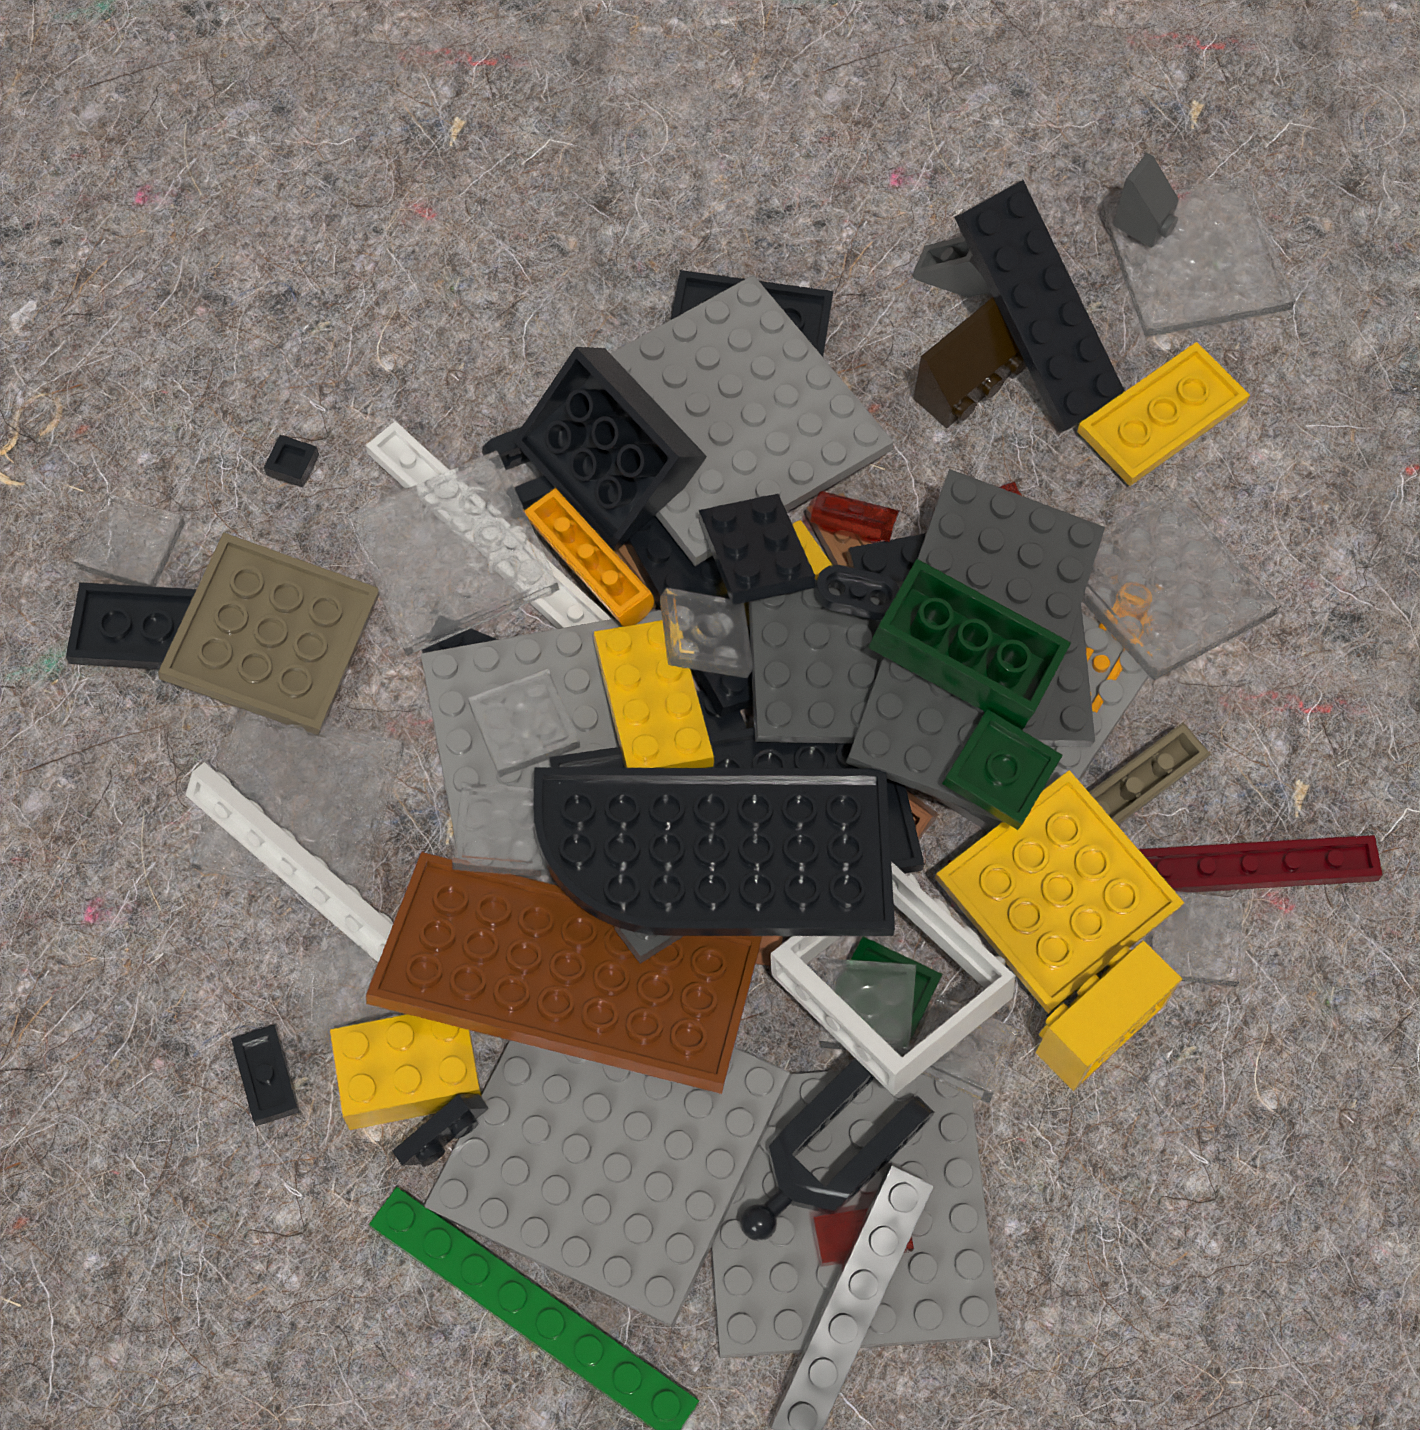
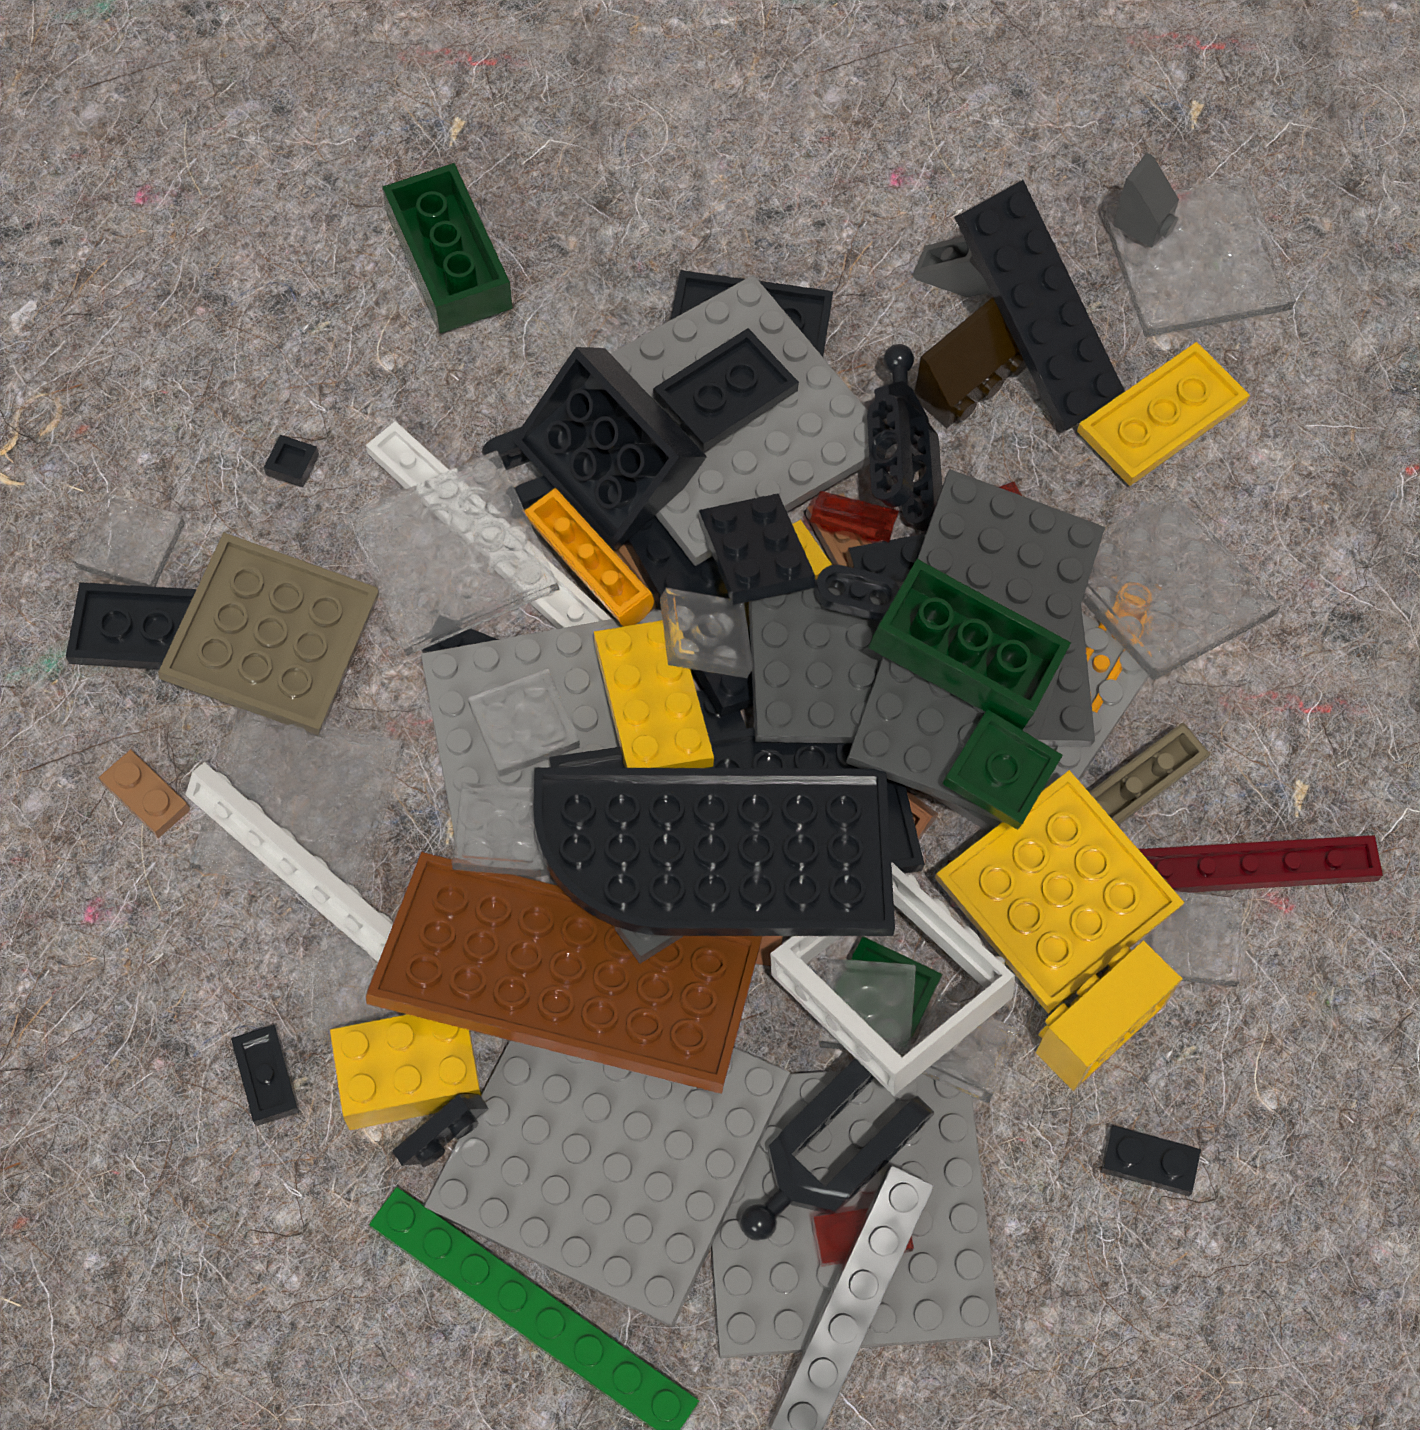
none -> medium nougat plate [98,749,190,839]
none -> dark green brick [382,163,513,334]
none -> black plate [653,328,799,452]
none -> black piece [867,344,942,531]
none -> black plate [1100,1125,1201,1197]

